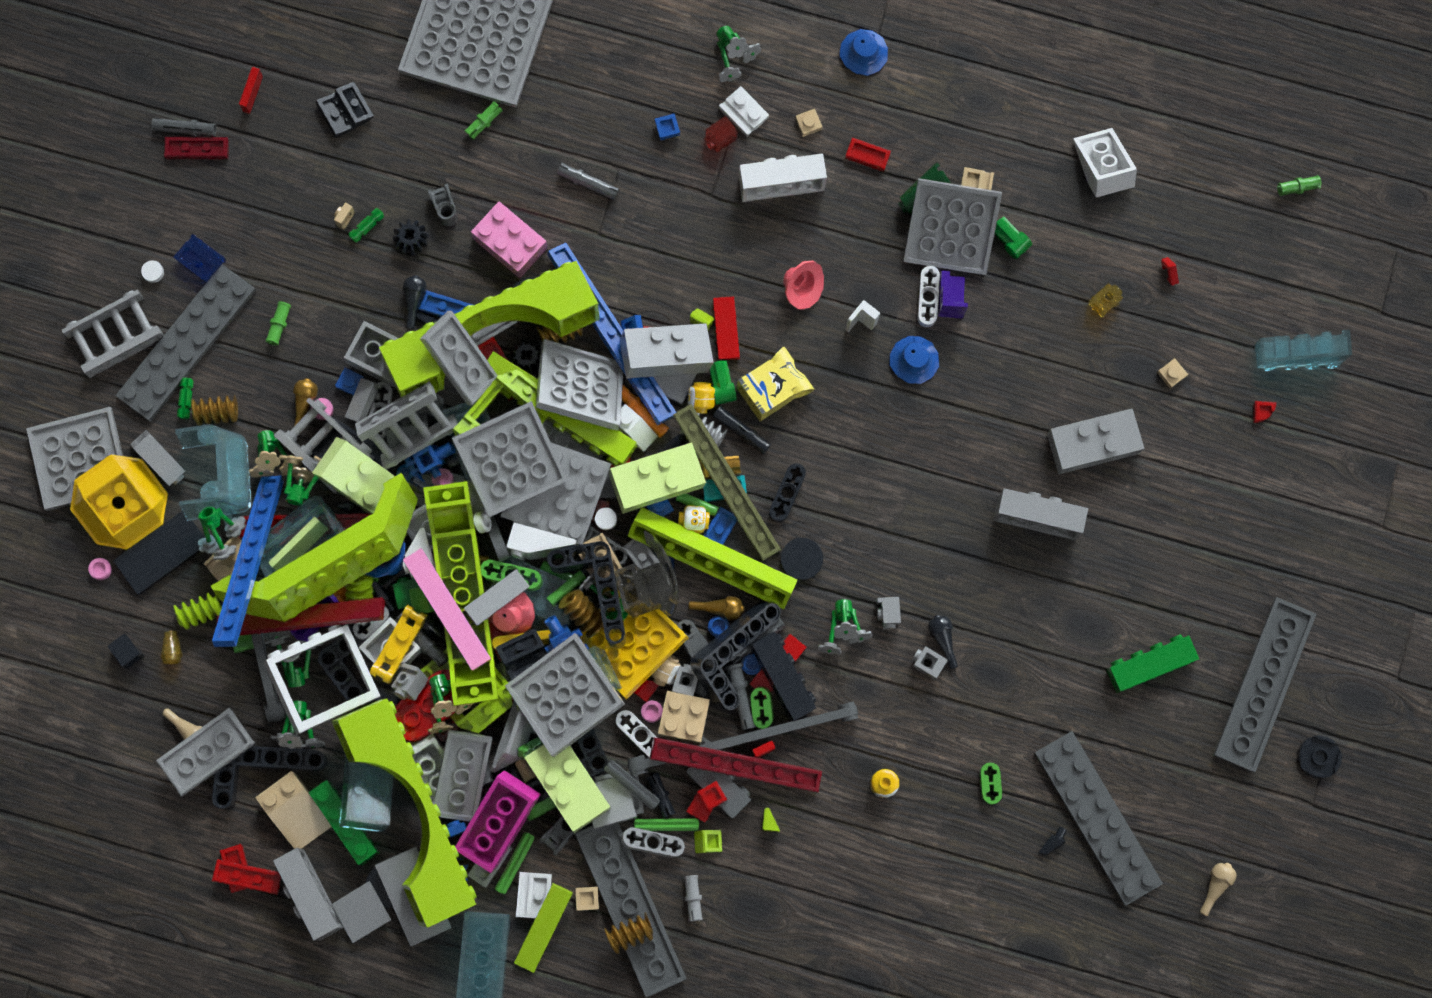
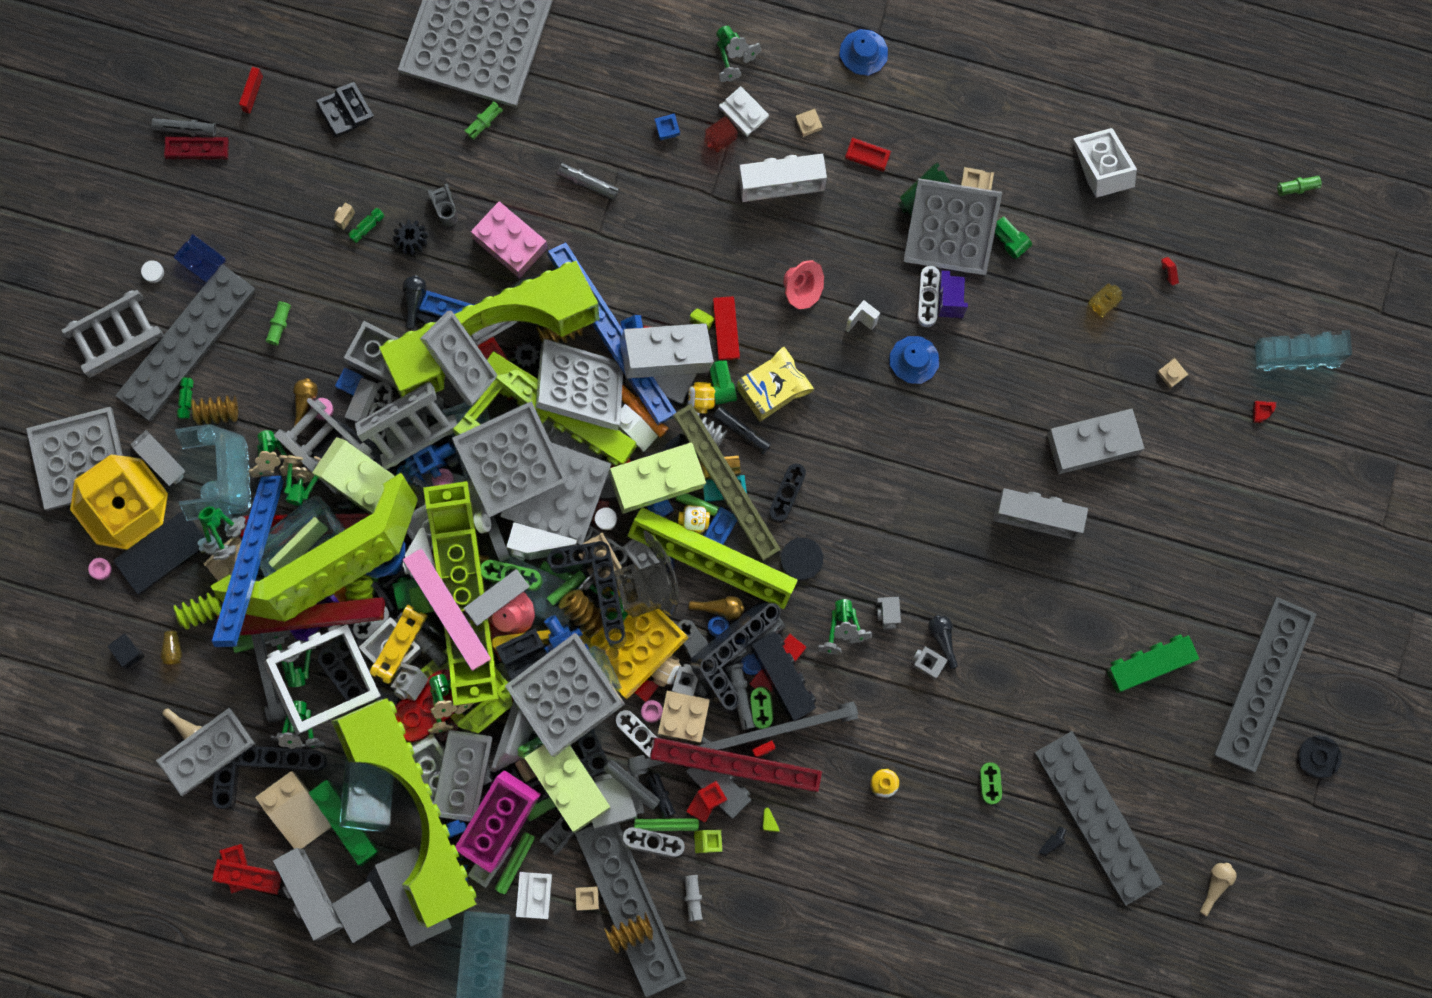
lime tile [514,883,573,973] -> none

